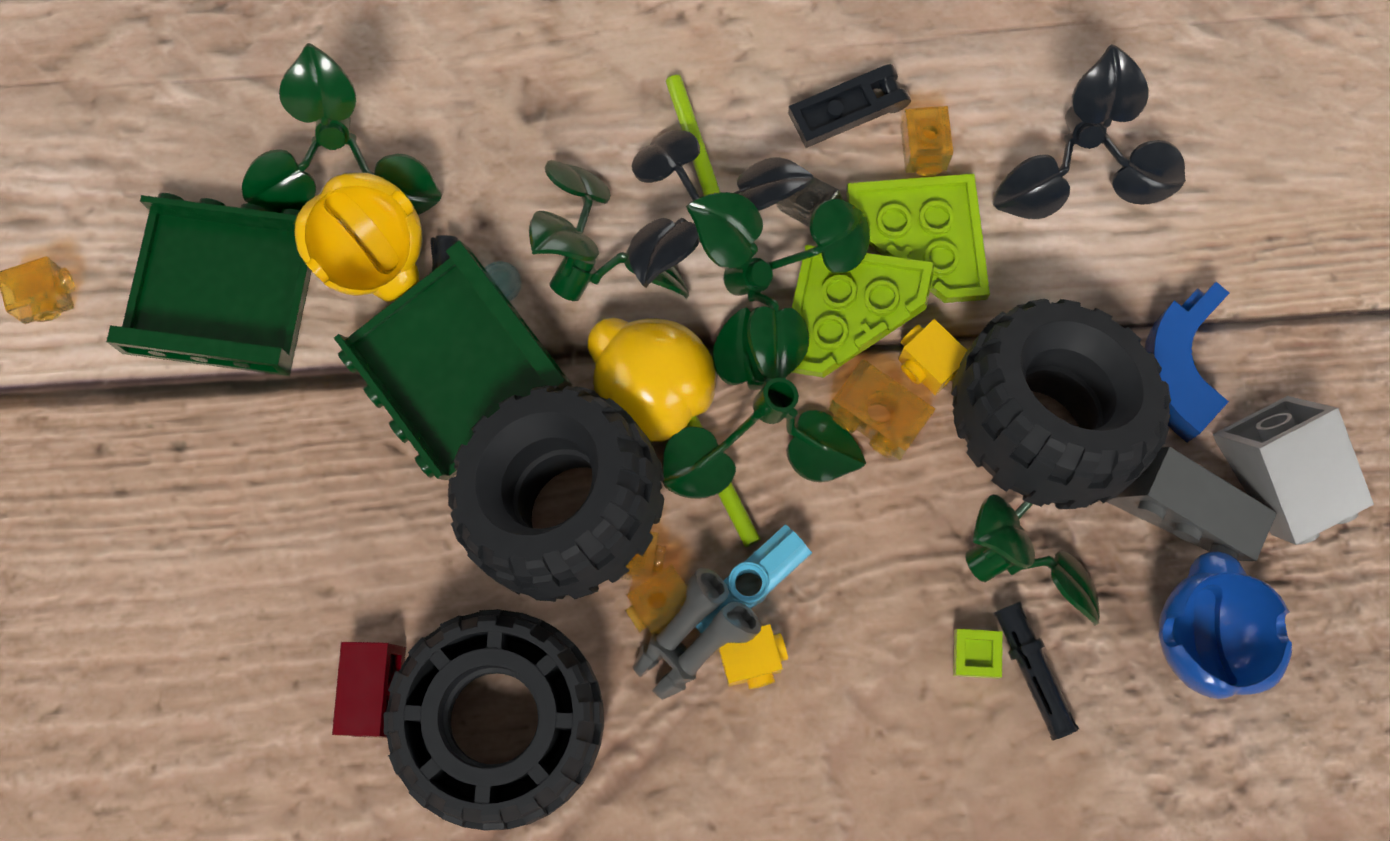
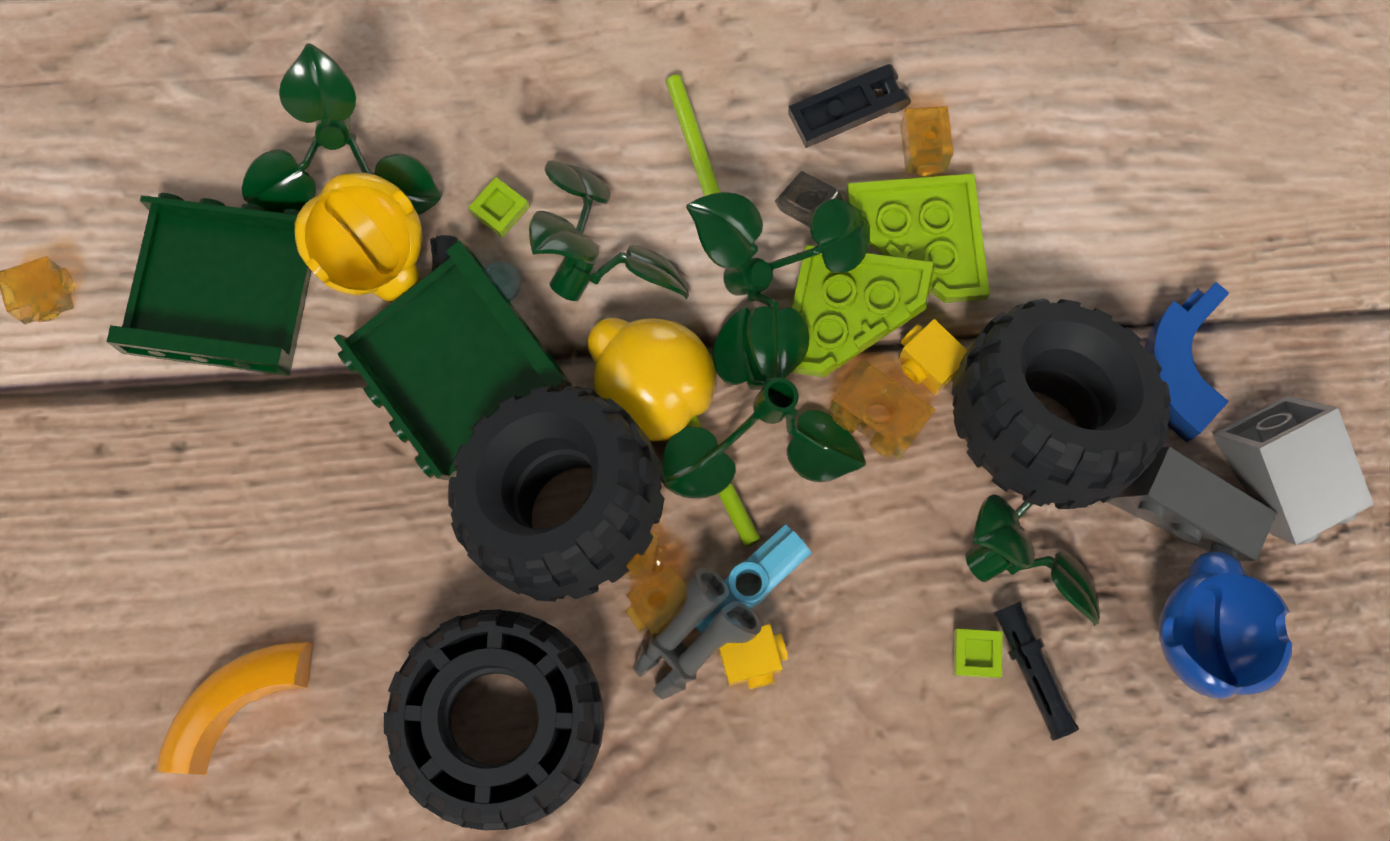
dark red hinge [332,642,406,738] -> none
black plant [629,130,815,288] -> none
black plant [992,44,1186,219] -> none
none -> light orange brick [155,642,313,775]
none -> lime plate [468,177,530,238]

